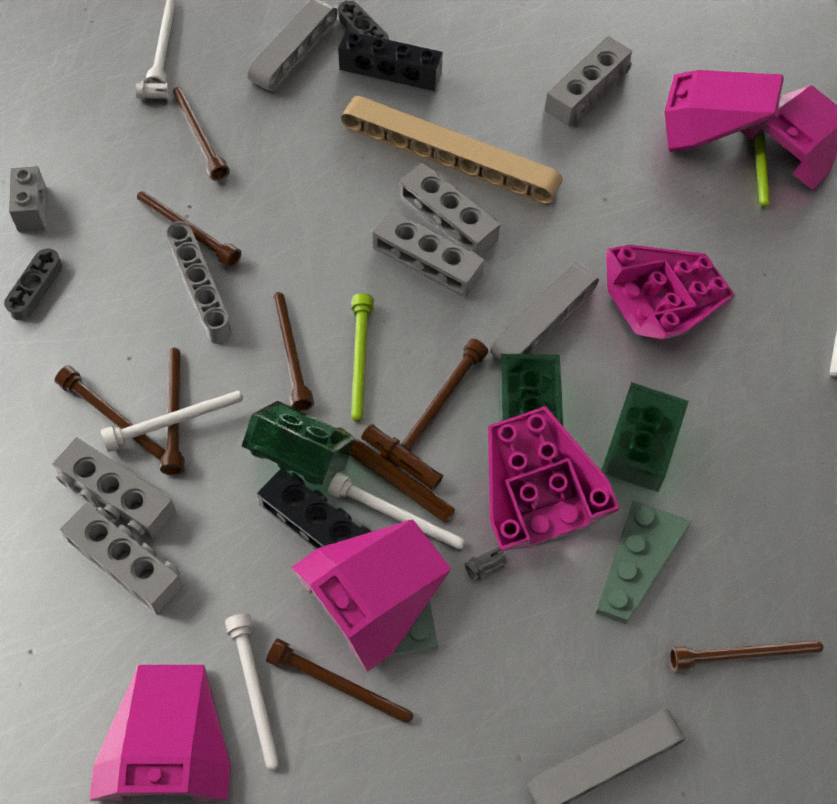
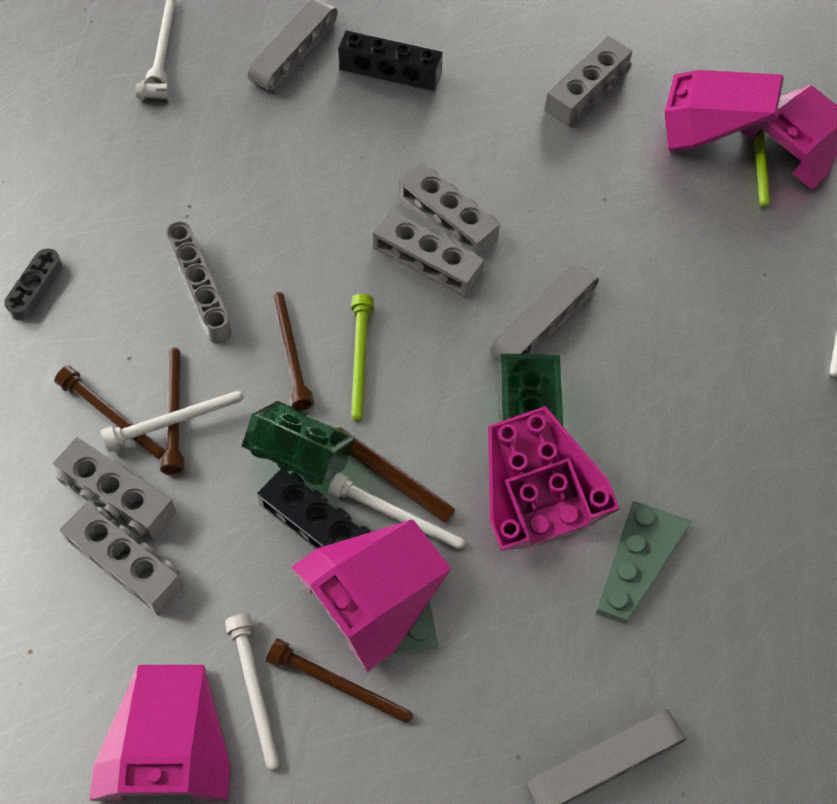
light grey brick [9,166,46,232] -> none
reddish brown piece [137,191,242,268] -> none
reddish brown piece [173,87,230,181] -> none
dark grey beam [338,1,389,40] -> none
tan beam [341,96,563,204] -> none
reddish brown pin [361,423,444,491] -> none
reddish brown piece [401,339,489,451] -> none
dark grey pin [465,546,507,580] -> none
clear green brick [601,382,689,492] -> none
dark pink wedge [606,245,735,339] -> none
reddish brown piece [669,640,823,672] -> none

